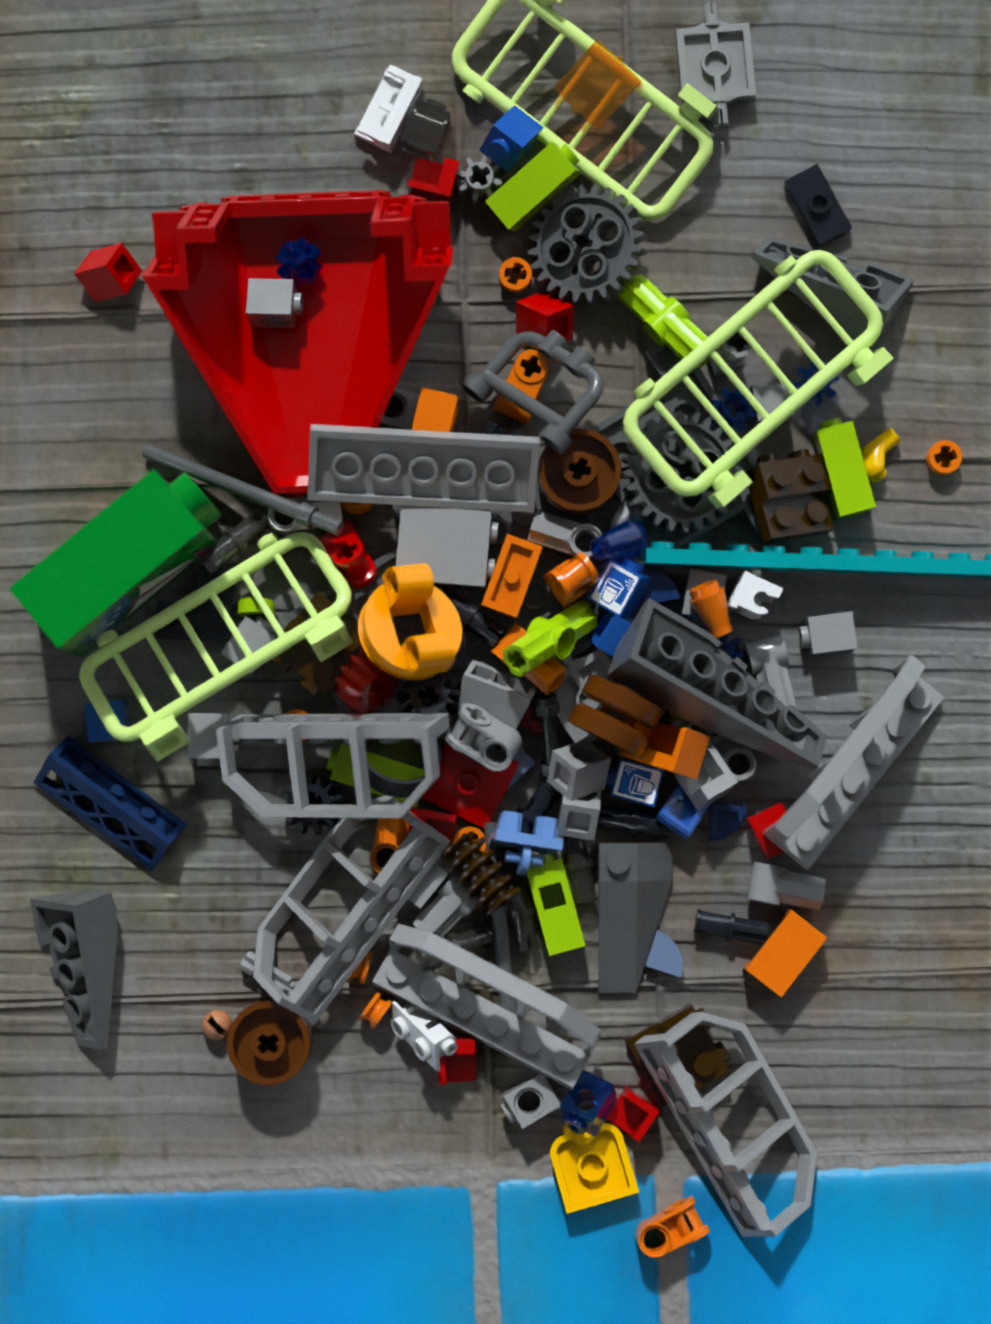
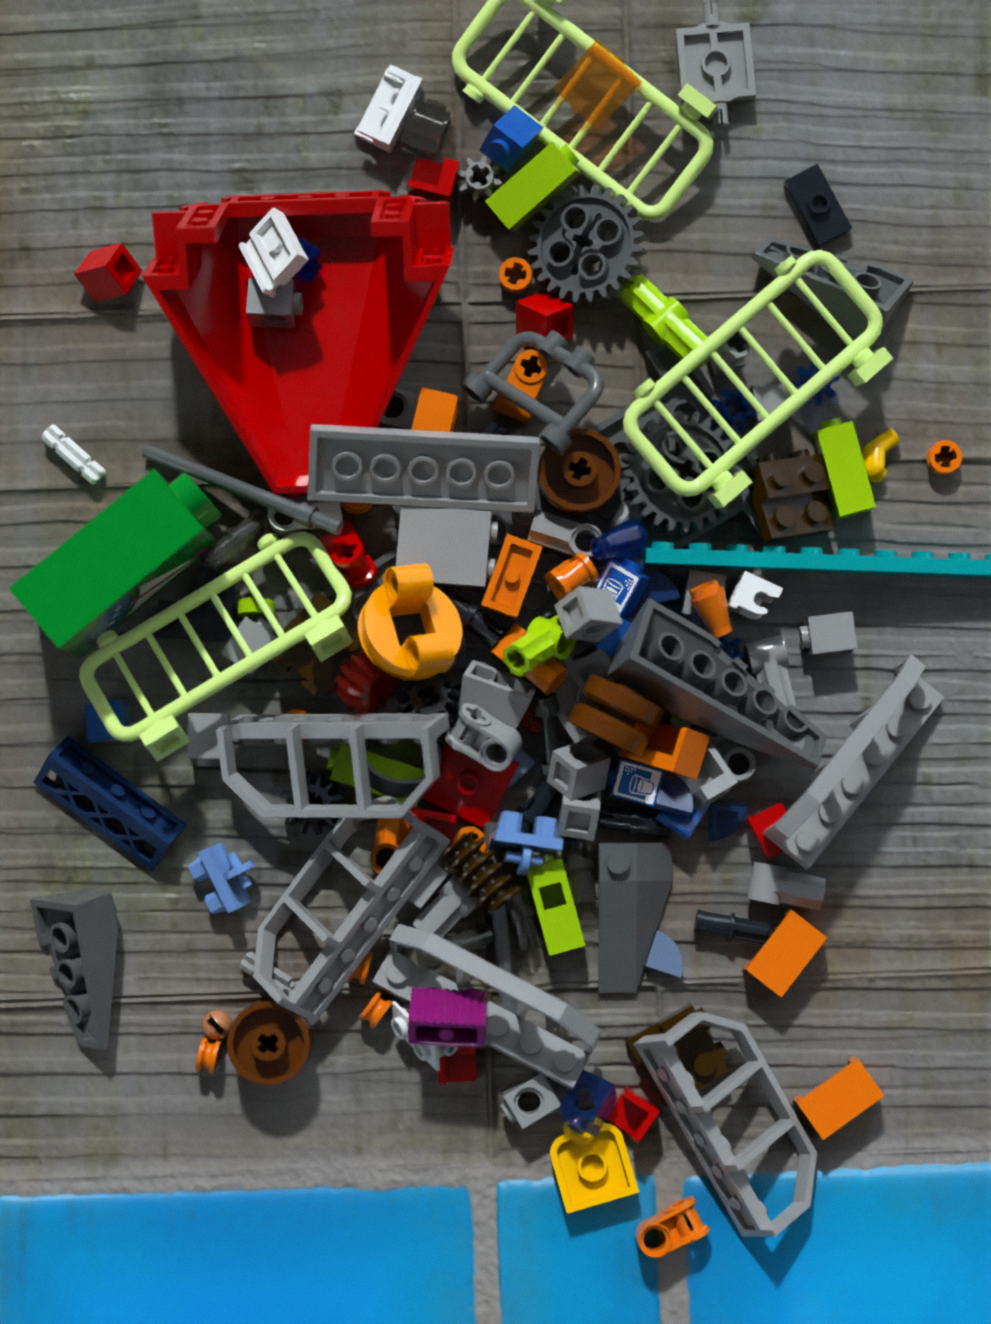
none -> white axle [41,424,106,485]
none -> medium blue hips [188,842,255,914]
none -> orange bush [195,1037,222,1075]
none -> white plate [238,207,308,298]
none -> magenta brick [408,987,488,1048]
none -> light grey brick [555,586,623,642]
none -> dark blue tile [655,770,693,818]
none -> orange panel [793,1055,884,1140]

